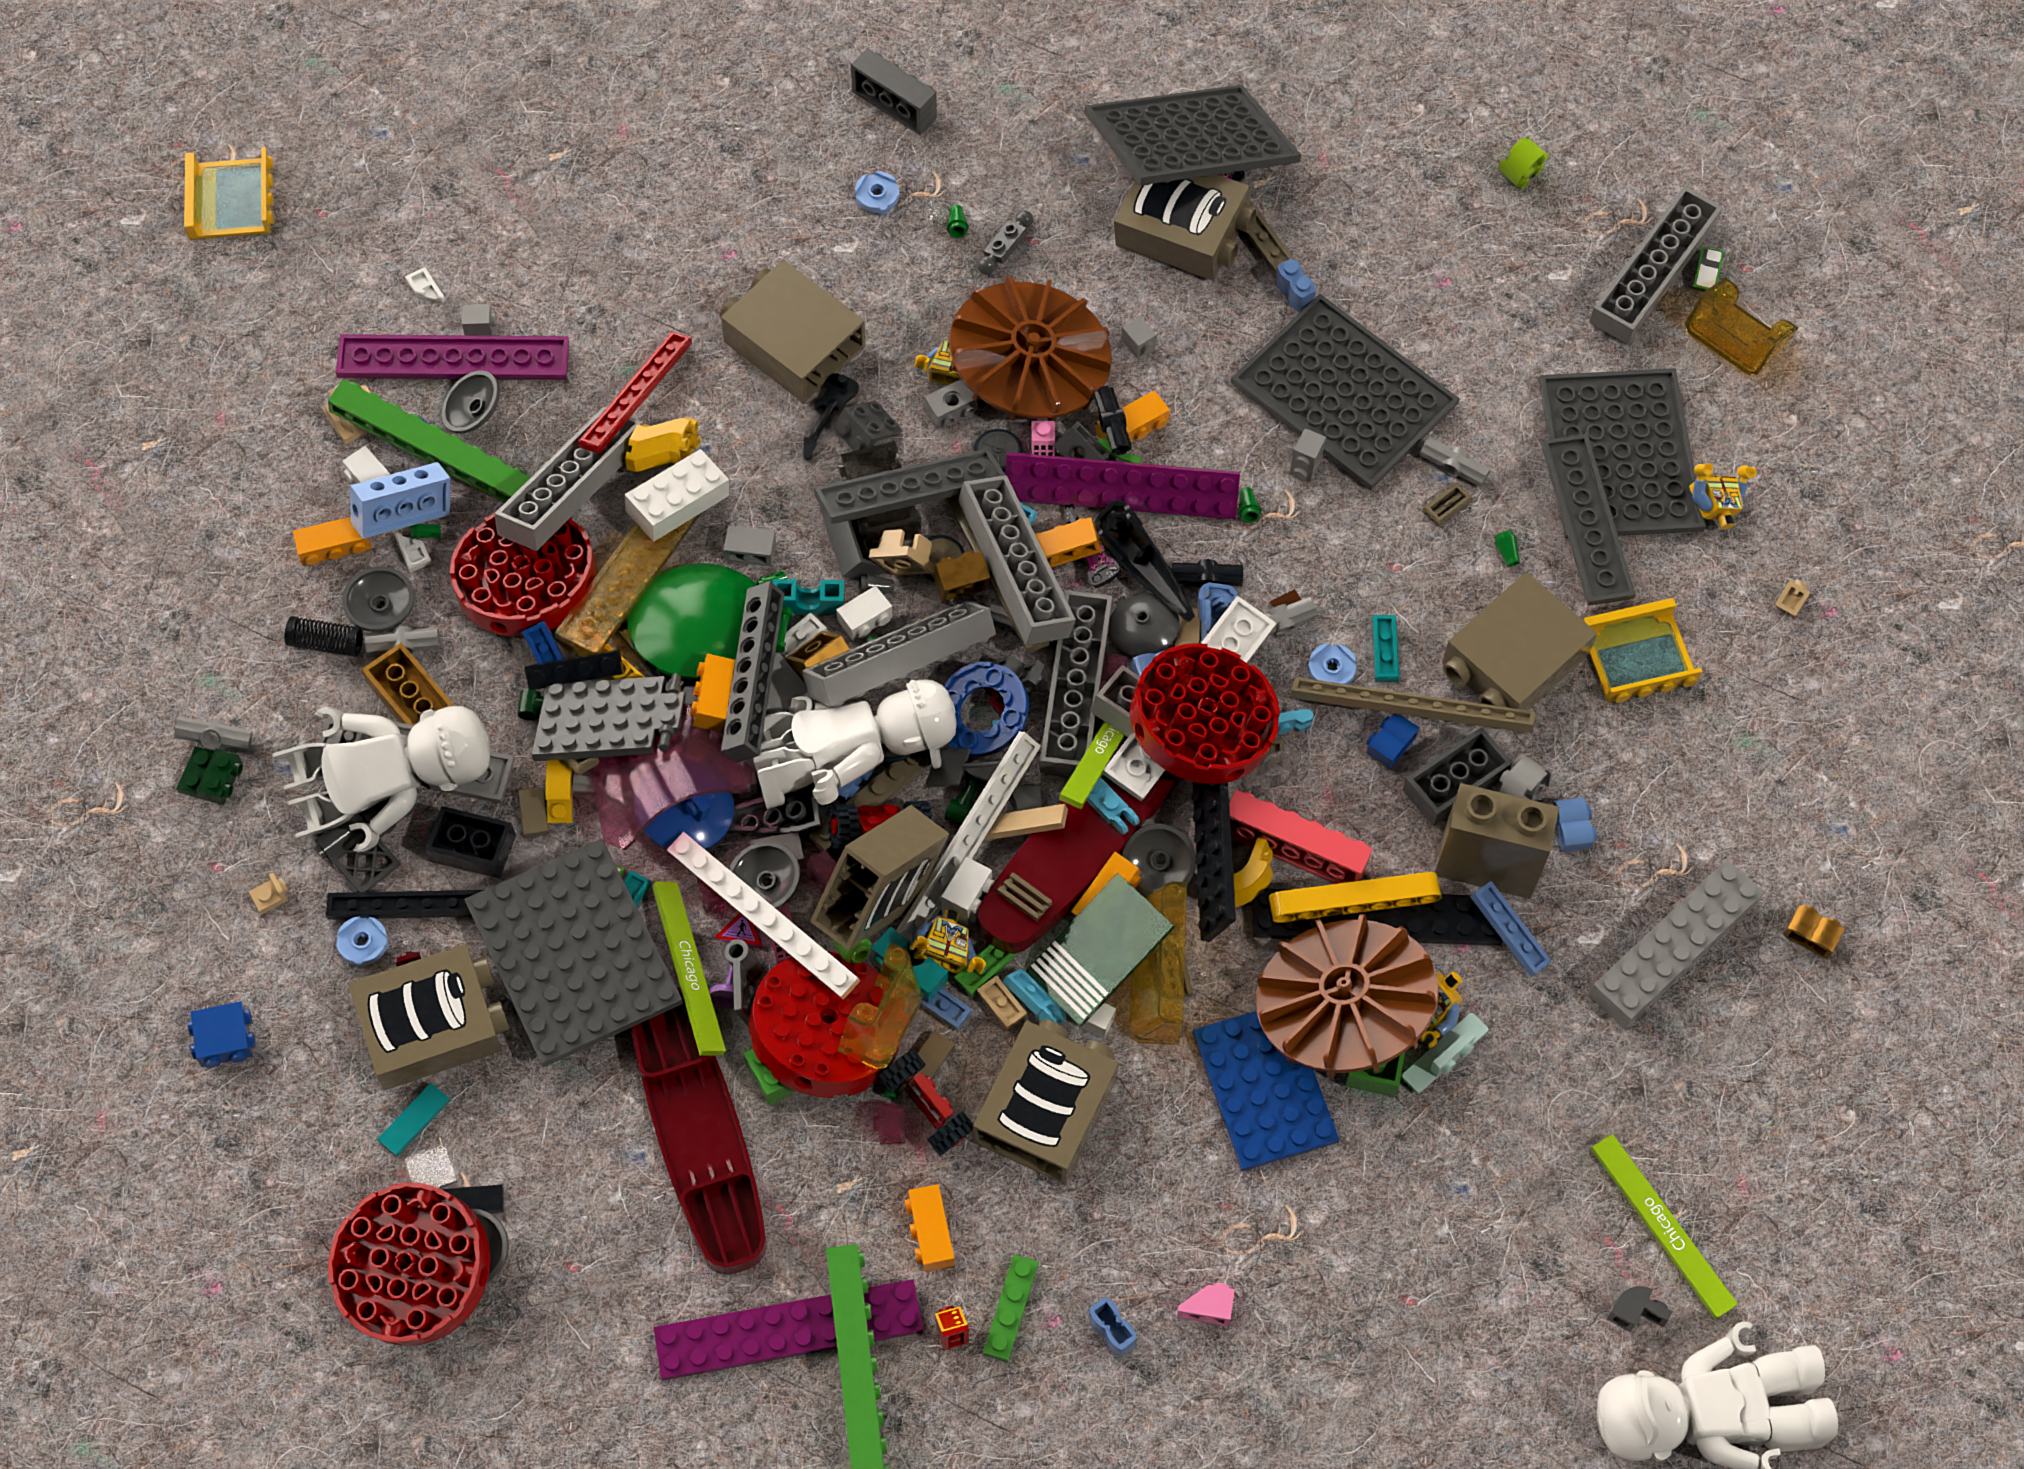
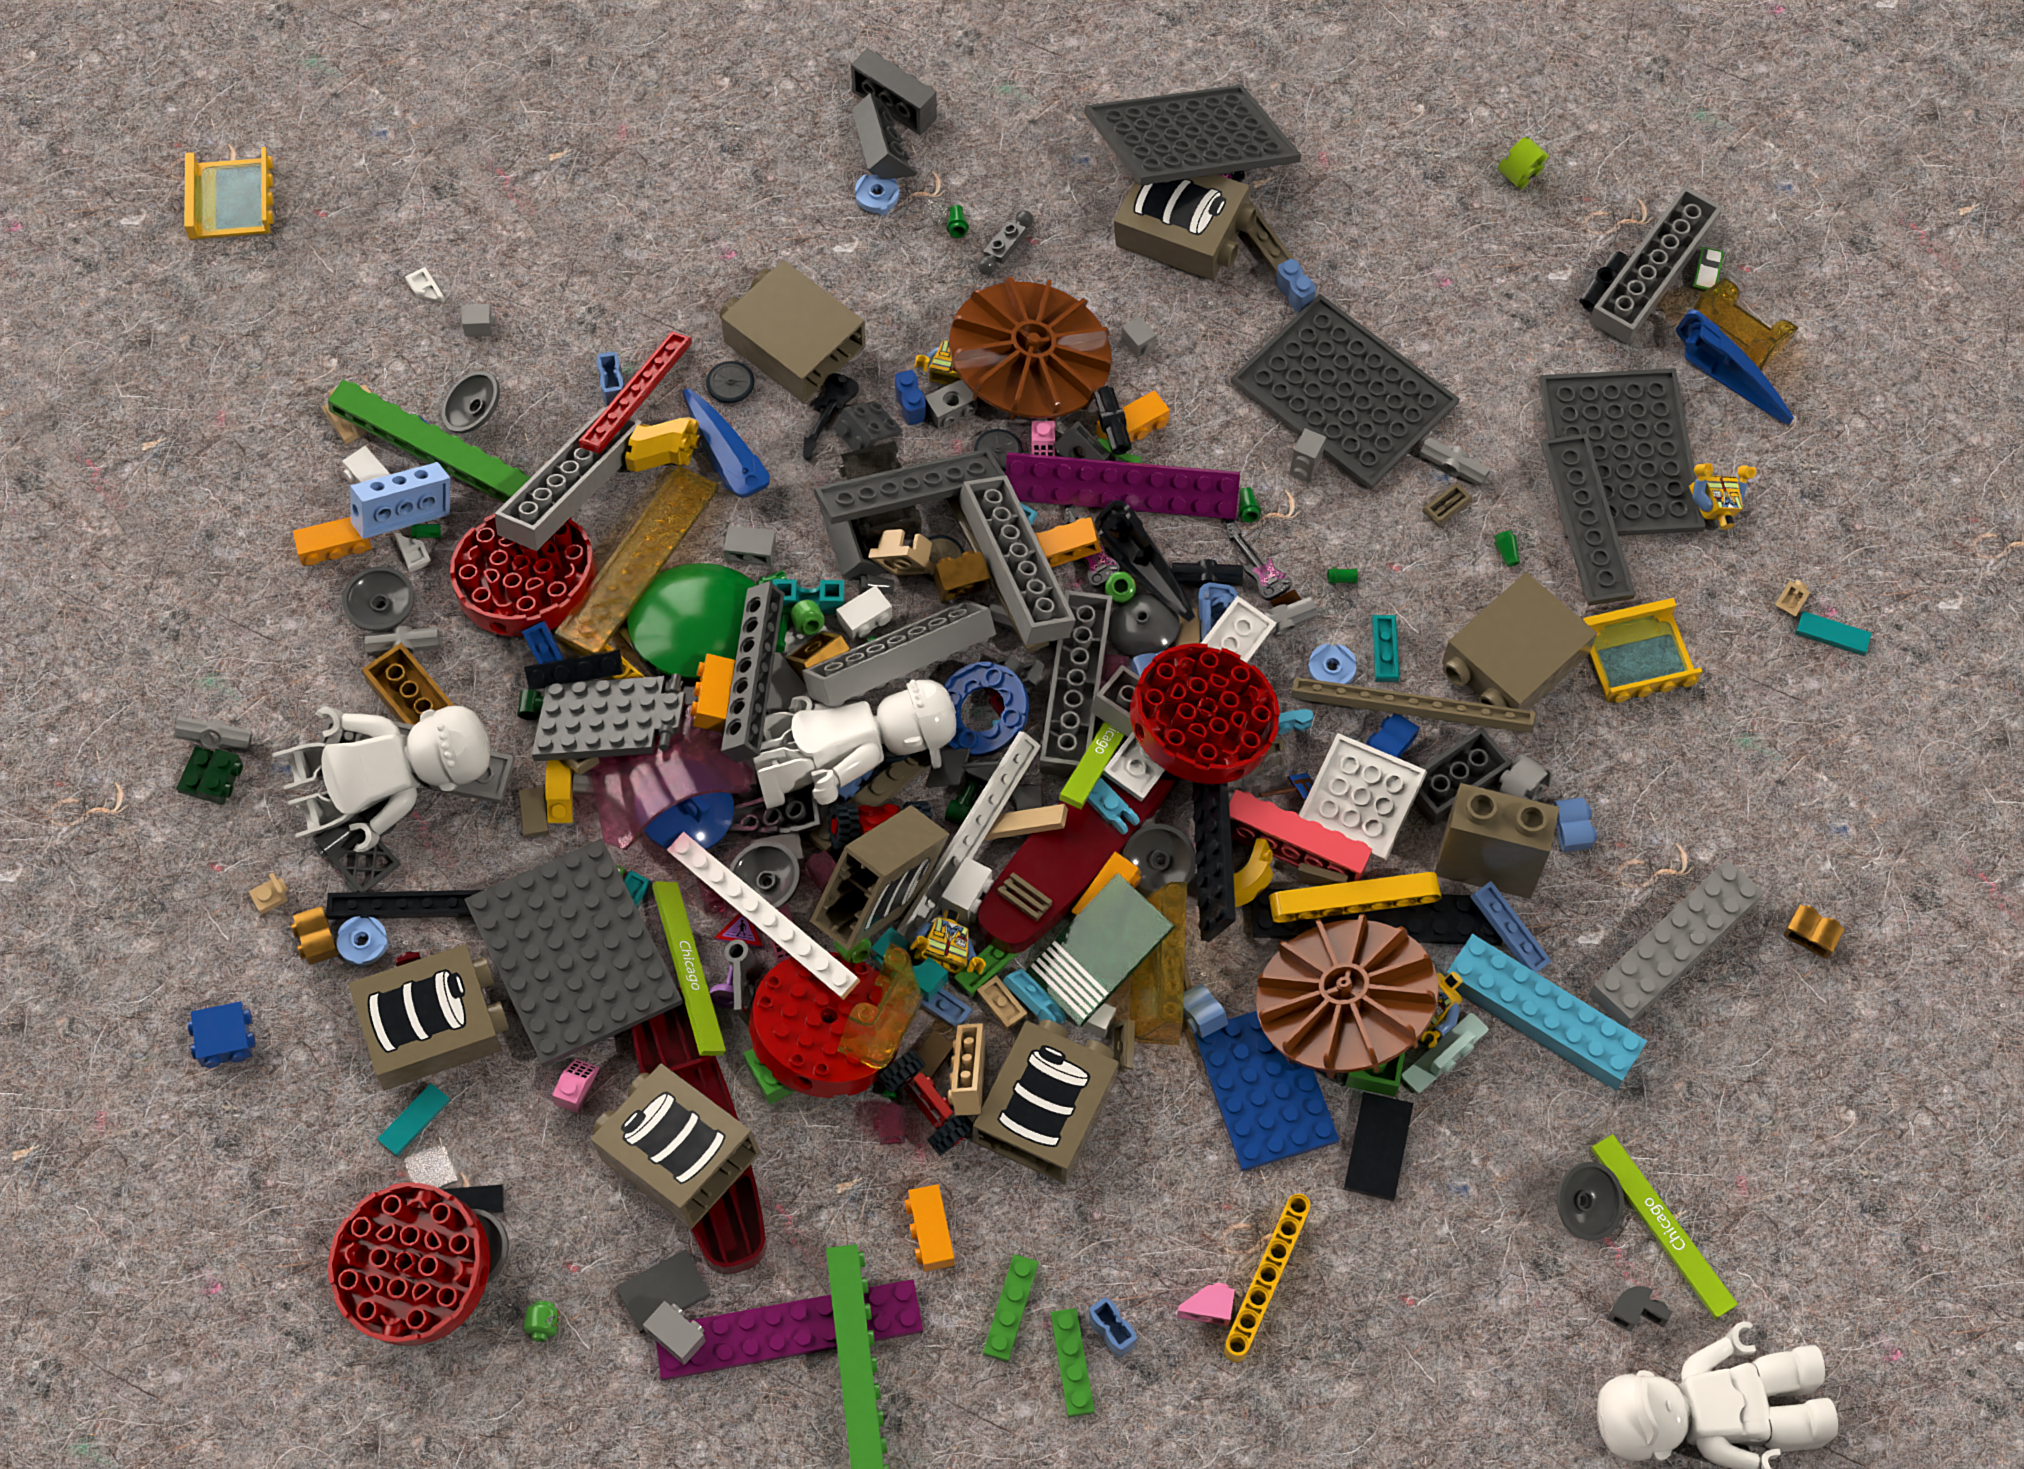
black piece [284,616,363,657] -> none
magenta plate [336,334,570,380] -> none
black brick [425,806,516,879] -> none
white brick [625,449,729,542] -> none
red slope [935,1306,969,1351] -> none
none -> pearl gold brick [291,906,338,965]
none -> bright green head [523,1301,560,1342]
none -> bright pink slope [552,1059,600,1114]
none -> dark tan brick [590,1063,761,1229]
none -> medium blue brick [597,351,624,407]
none -> dark grey tile [616,1249,711,1334]
none -> light grey brick [643,1301,706,1365]
none -> blue piece [683,388,770,498]
none -> dark grey wheel [706,361,755,403]
none -> bright green head [790,600,824,635]
none -> dark grey wedge [852,93,917,179]
none -> blue brick [895,370,926,426]
none -> tan brick [948,1023,987,1116]
none -> bright green plate [1050,1308,1095,1418]
none -> bright green head [1105,572,1136,604]
none -> dark tan tile [1111,1019,1135,1075]
none -> medium blue brick [1174,983,1228,1038]
none -> yellow beam [1224,1193,1310,1363]
none -> black piece [1226,519,1292,601]
none -> piece [1259,773,1314,801]
none -> dark tan tile [1298,863,1348,886]
none -> white plate [1299,733,1427,860]
none -> green pin [1327,567,1358,585]
none -> black tile [1343,1092,1414,1201]
none -> medium azure brick [1445,934,1647,1091]
none -> dark grey dish [1557,1162,1624,1241]
none -> black piece [1579,251,1629,312]
none -> blue piece [1676,309,1794,425]
none -> teal tile [1795,611,1872,656]

